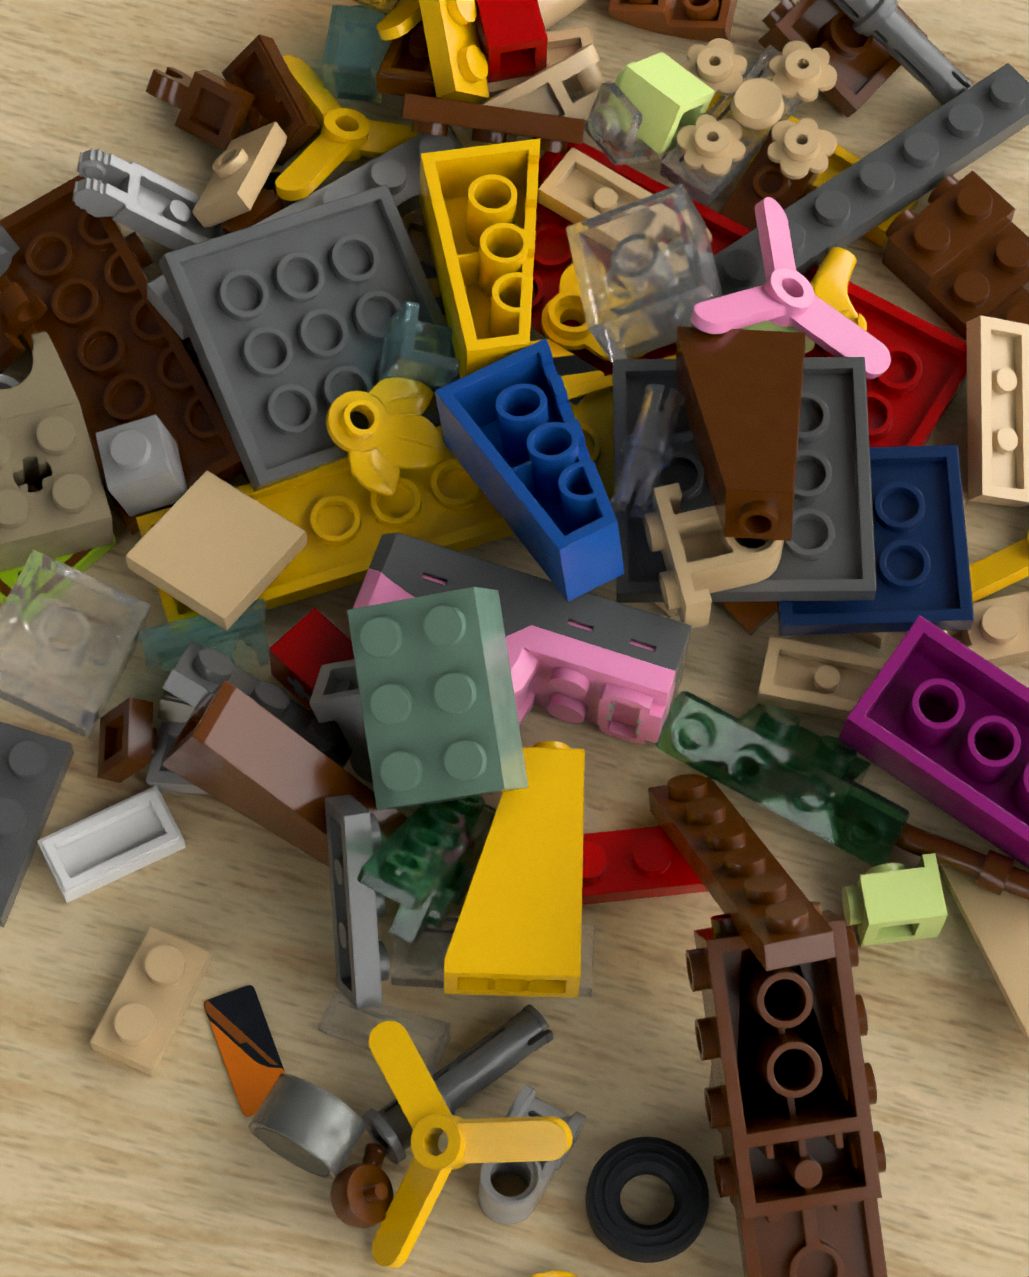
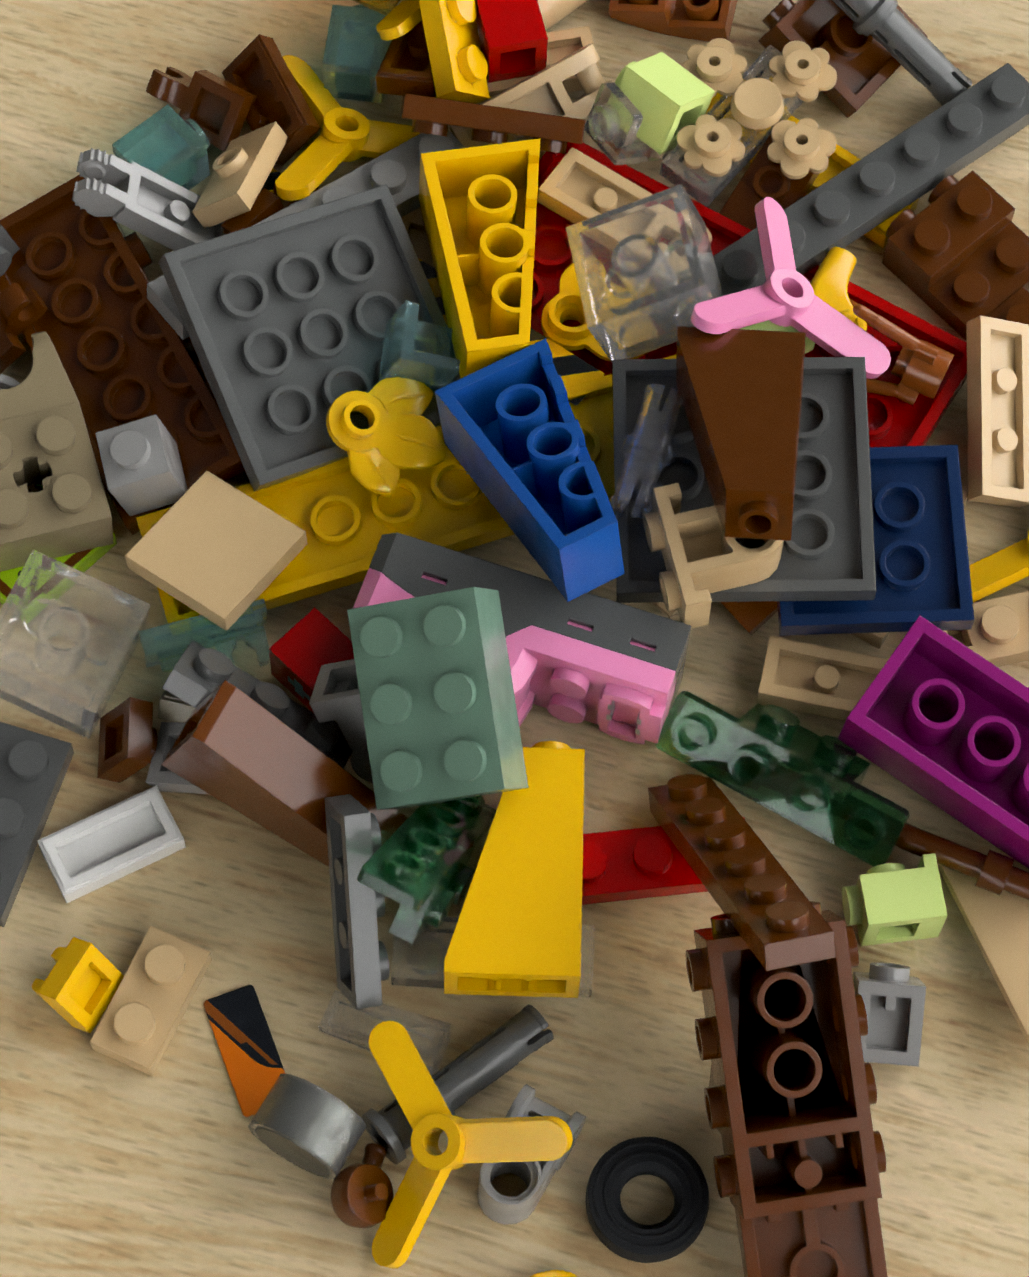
none -> yellow tile [31,937,124,1033]
none -> clear light blue brick [112,104,210,190]
none -> dark orange plant [850,299,954,406]
none -> light grey bracket [853,962,926,1067]

